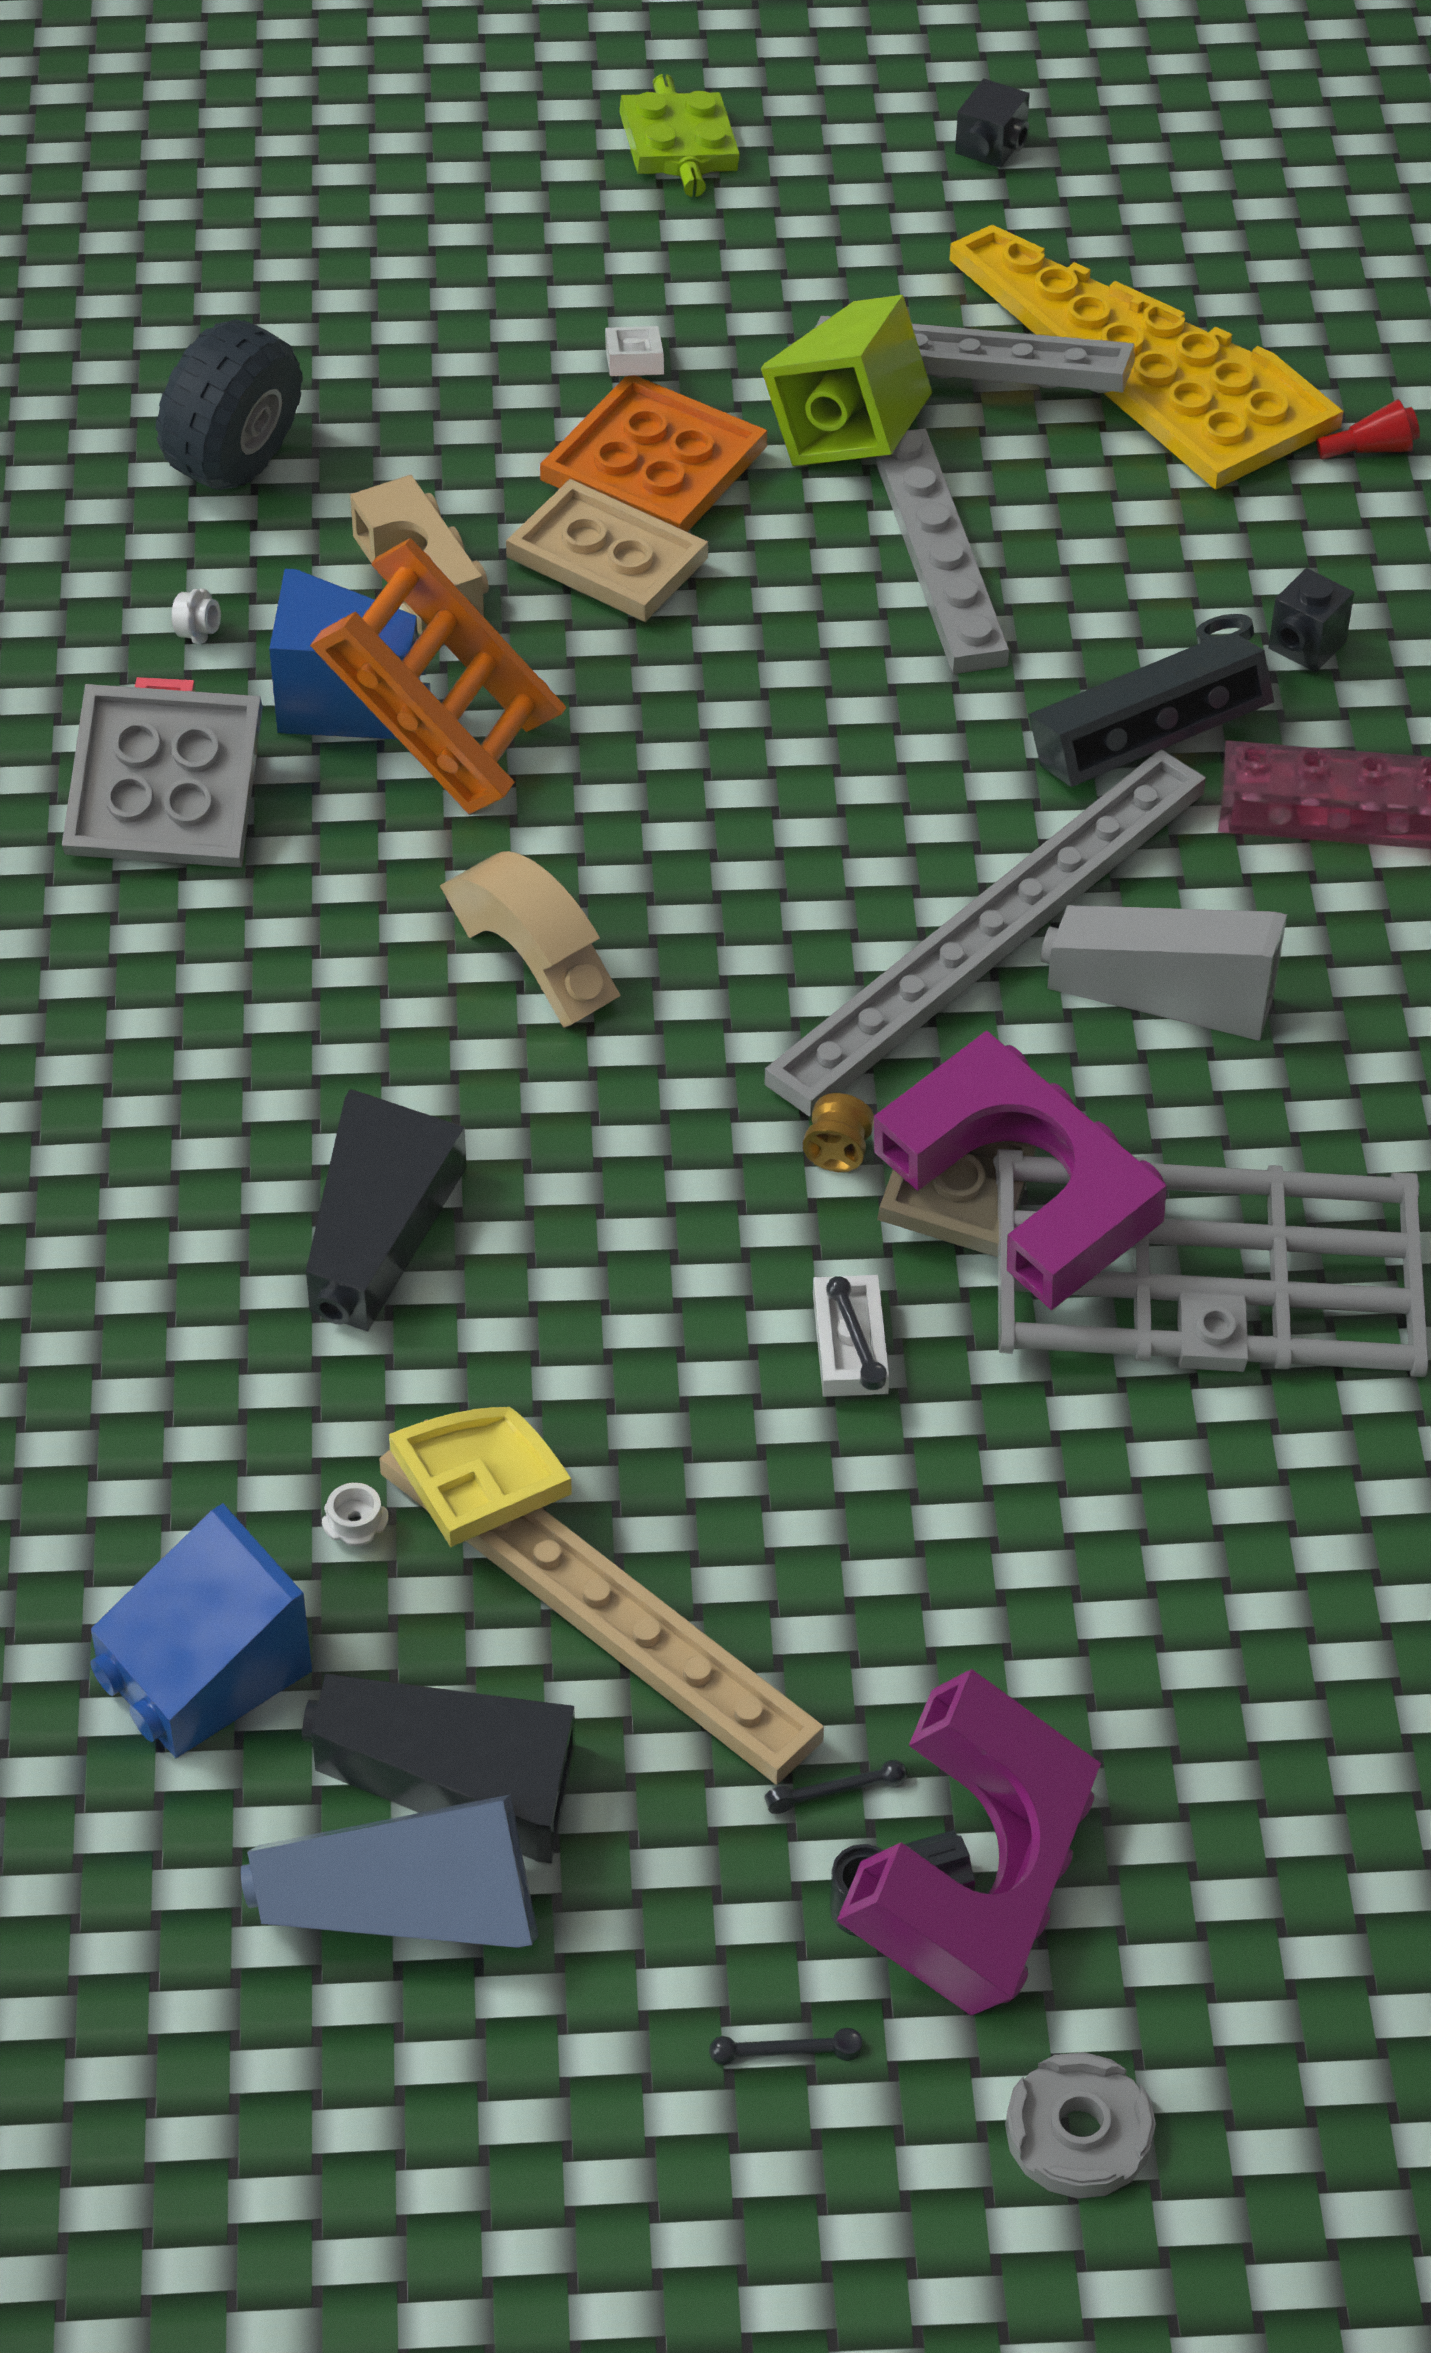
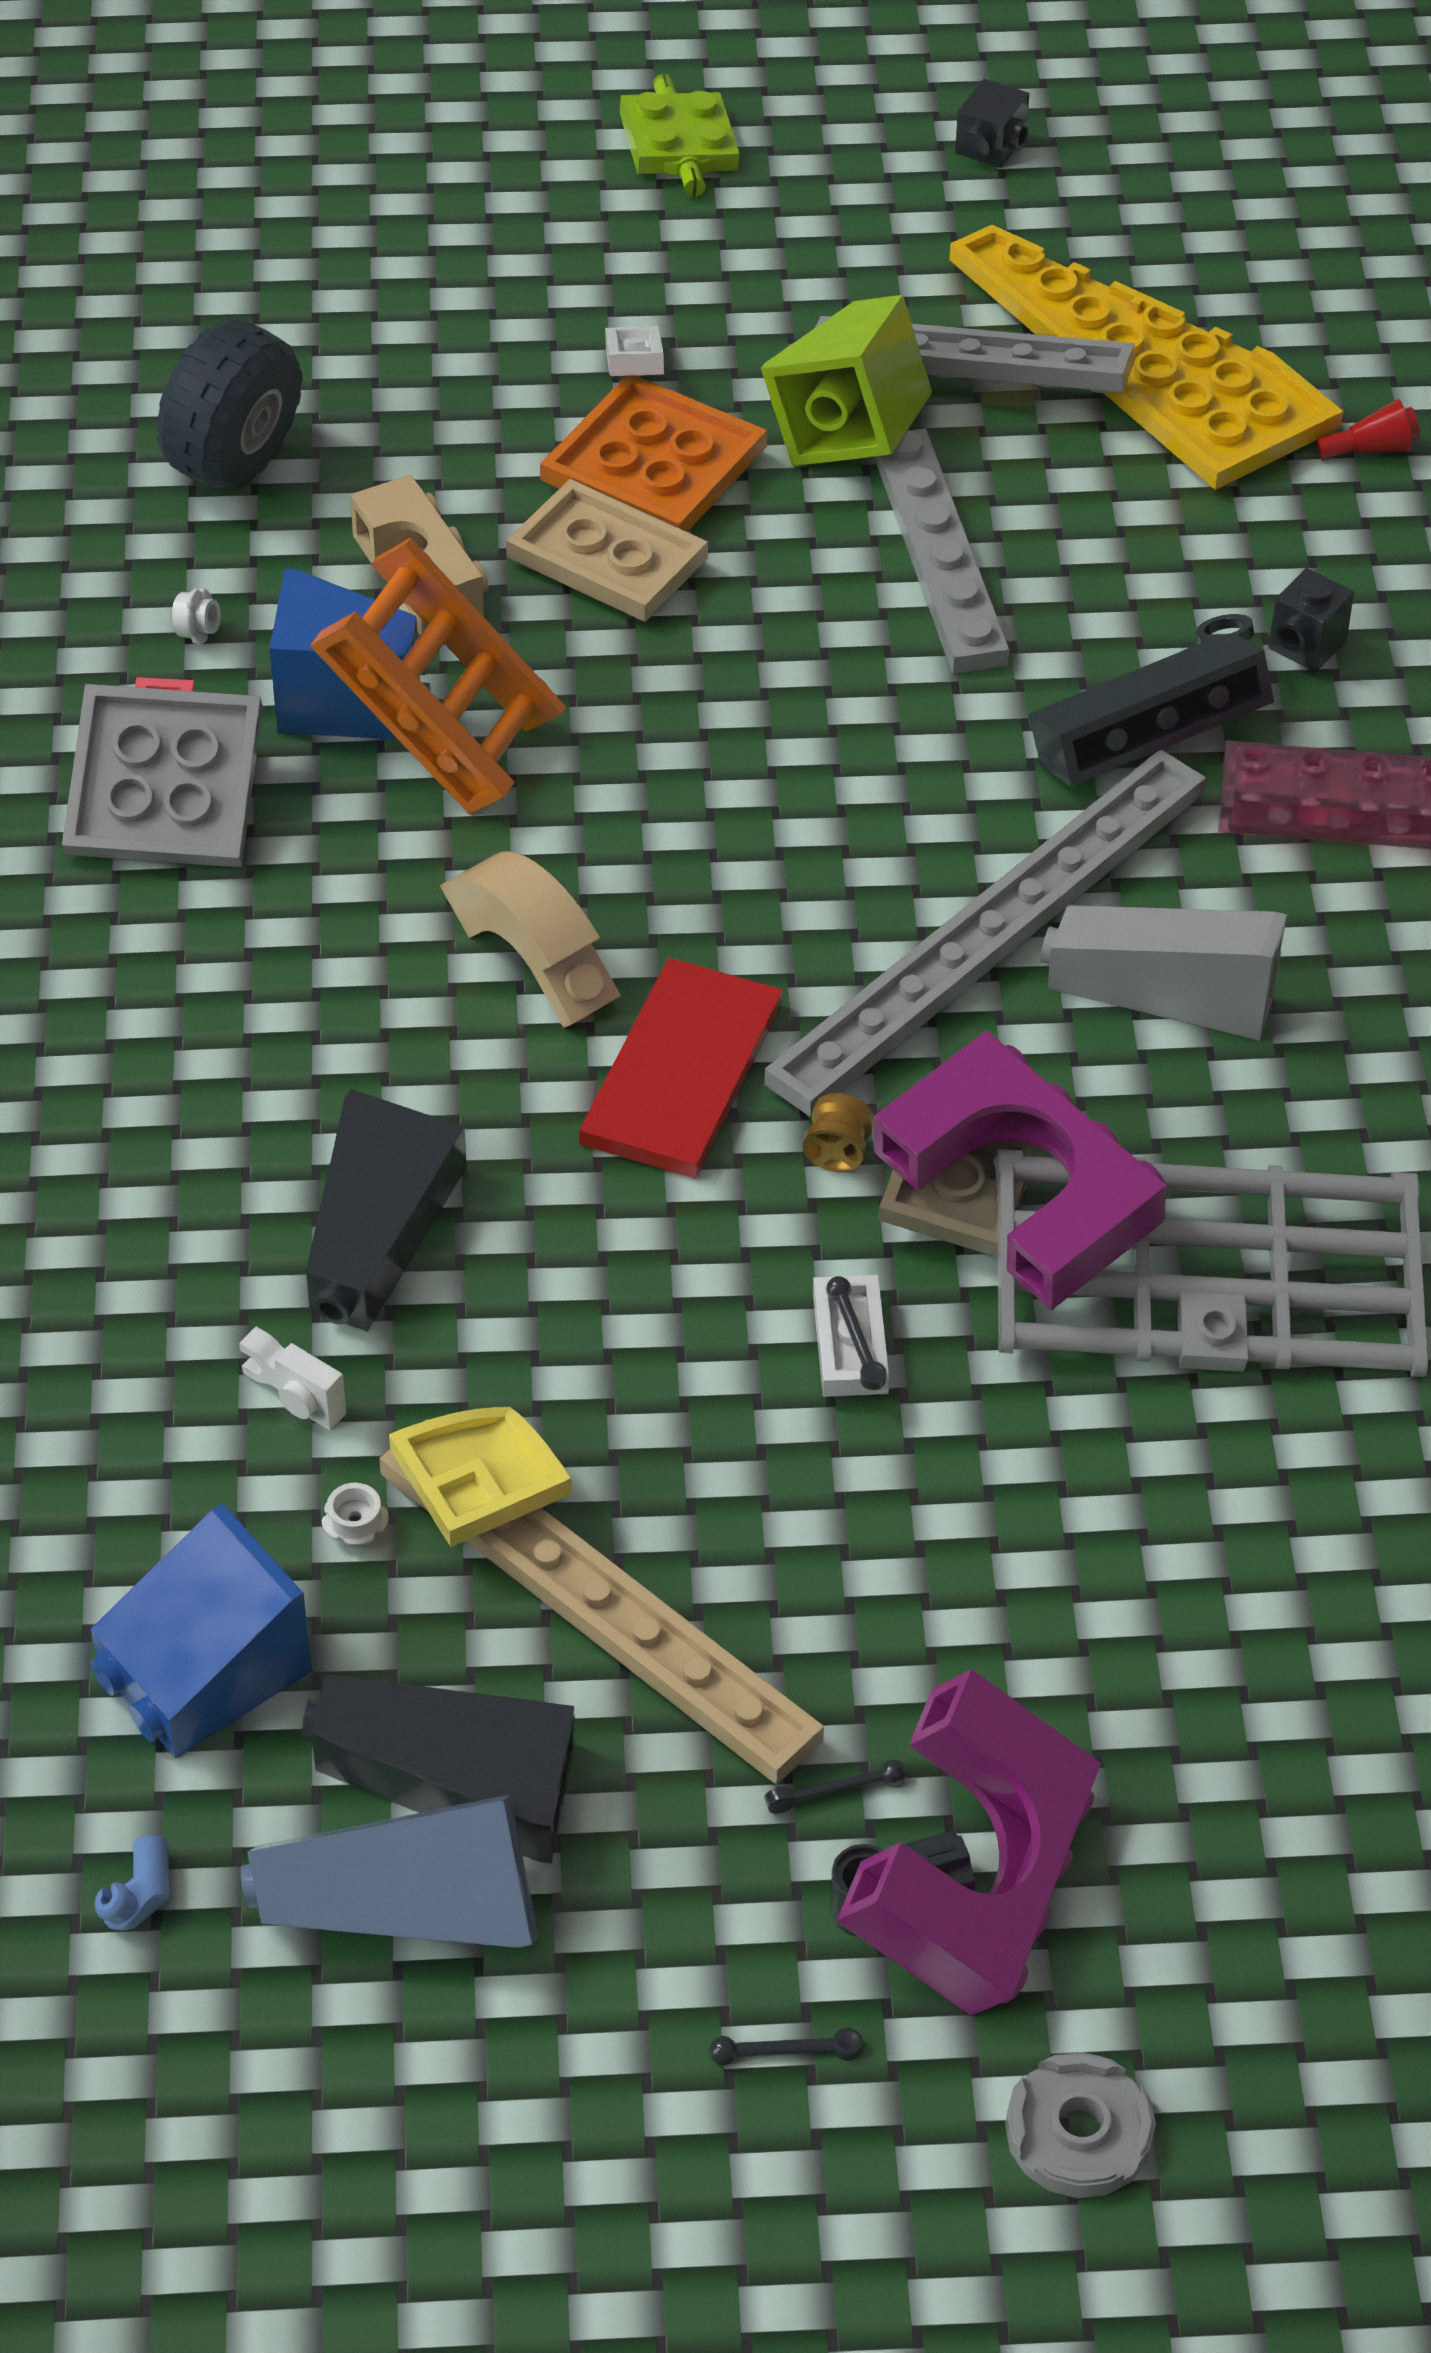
none -> medium blue arm [94,1835,169,1931]
none -> white plate [239,1326,347,1430]
none -> red tile [579,957,783,1179]

